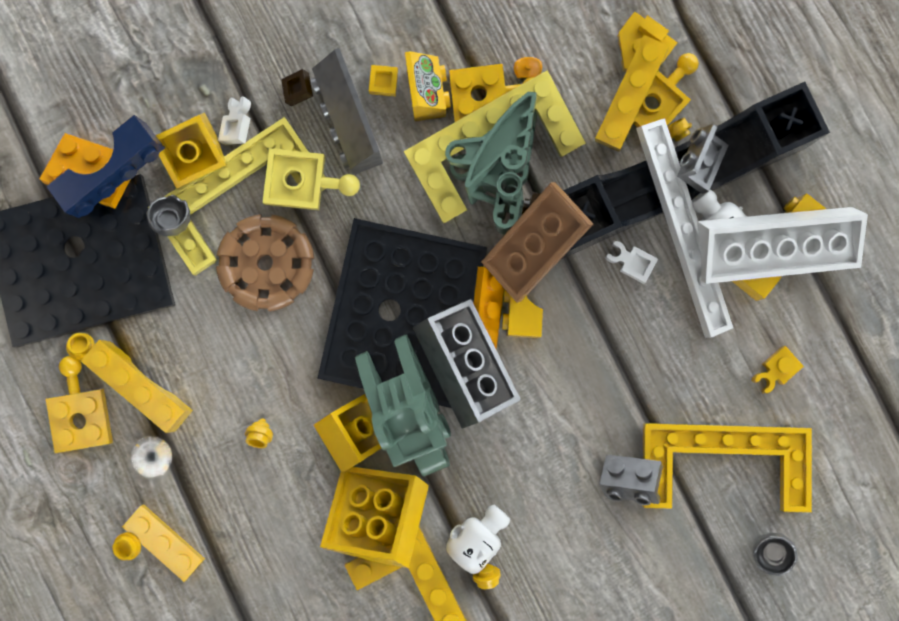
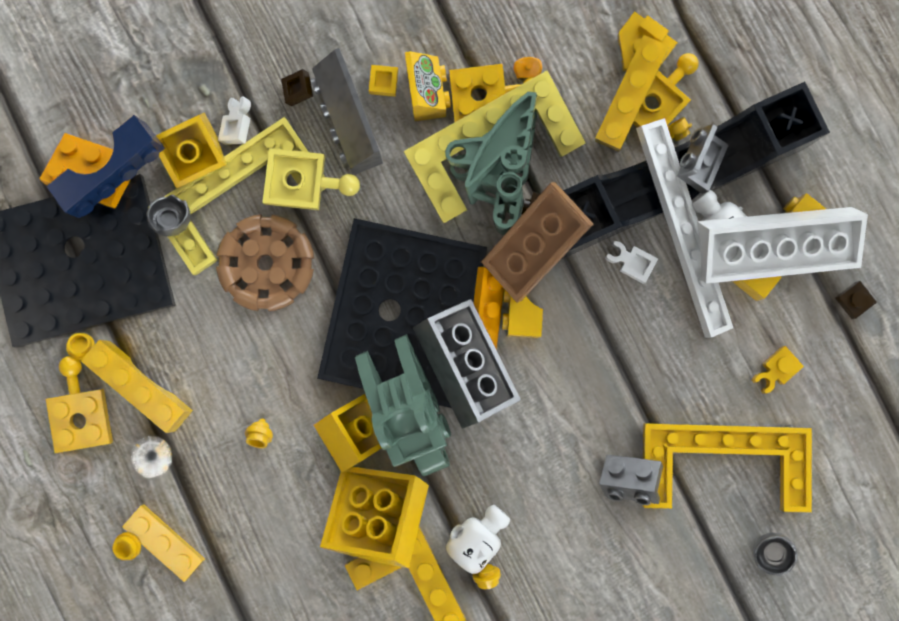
none -> dark brown plate [835,281,877,319]

